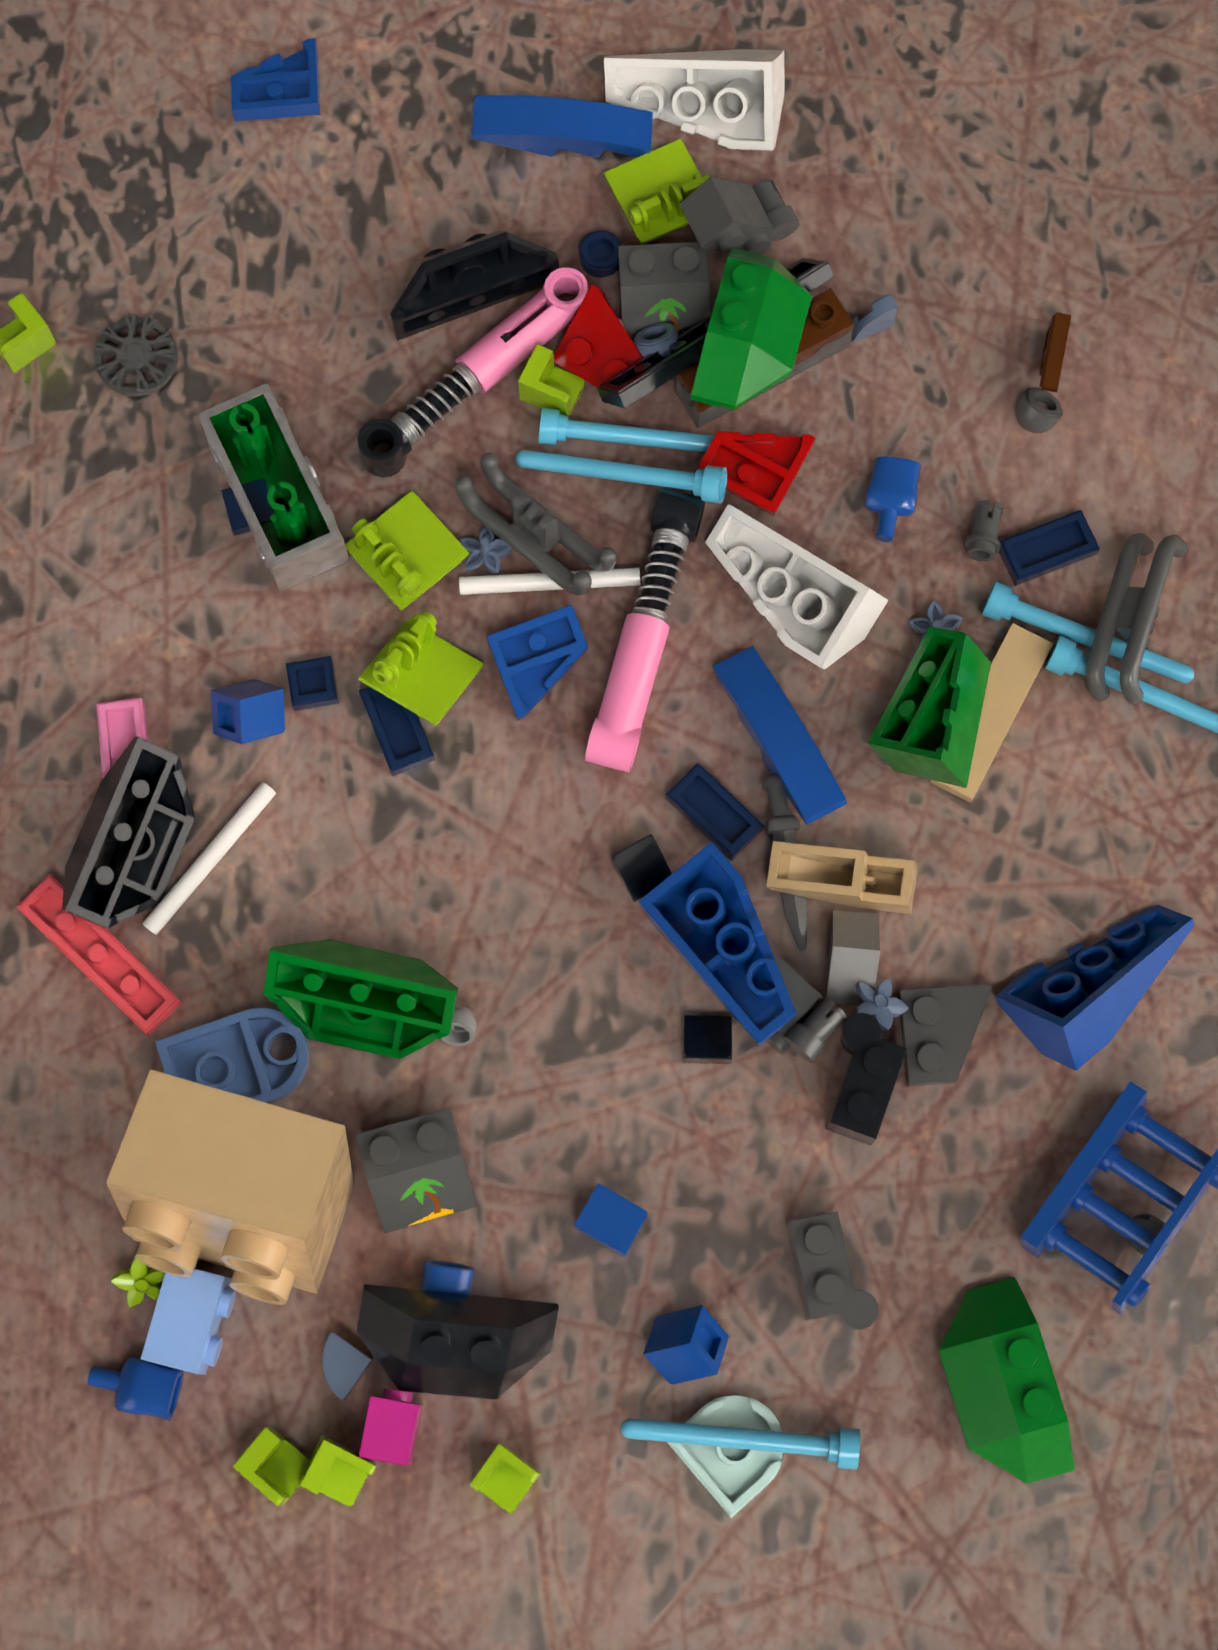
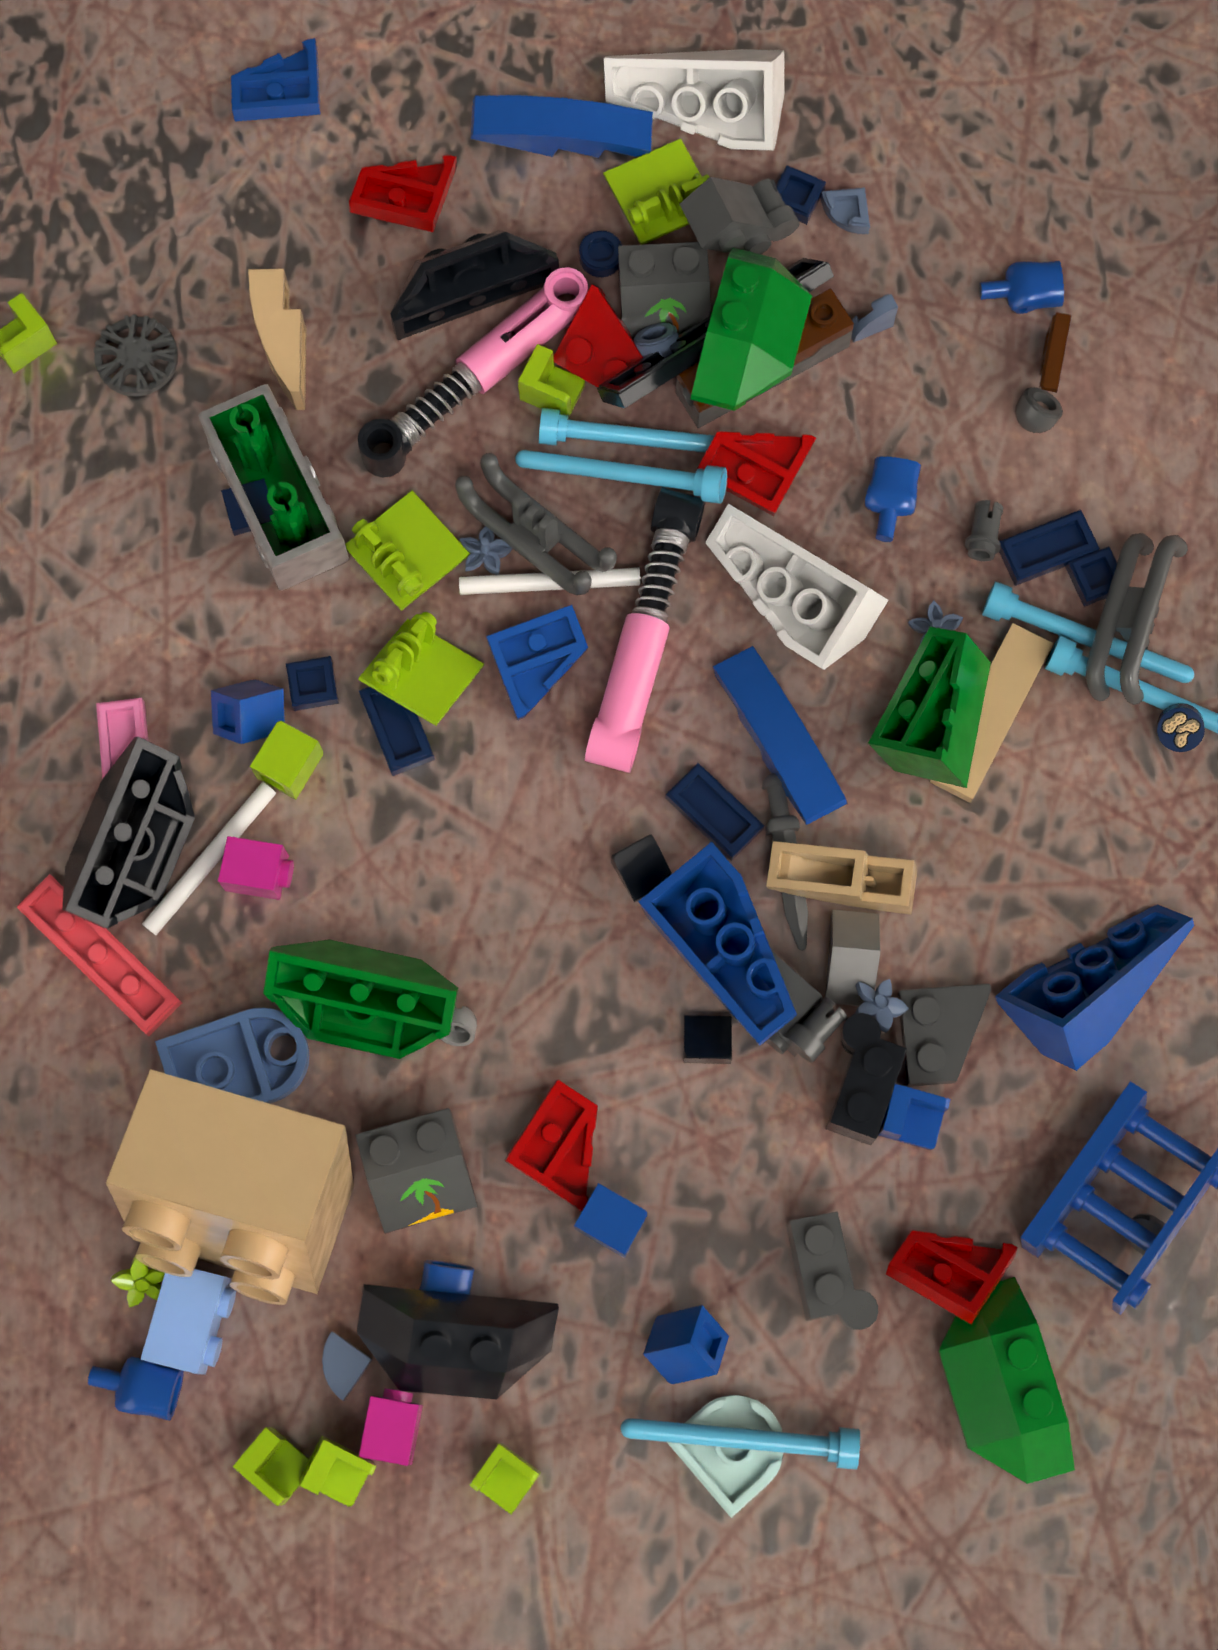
none -> dark pink brick [218,836,294,900]
none -> tan slope [248,269,306,410]
none -> lime panel [250,721,324,800]
none -> red wing [349,155,457,232]
none -> red wing [504,1079,598,1211]
none -> dark blue tile [776,165,826,225]
none -> sand blue tile [821,187,870,234]
none -> blue panel [878,1084,951,1150]
none -> red wing [886,1230,1018,1324]
none -> blue piece [979,261,1064,314]
none -> dark blue tile [1065,546,1117,607]
none -> tile [1157,703,1205,752]

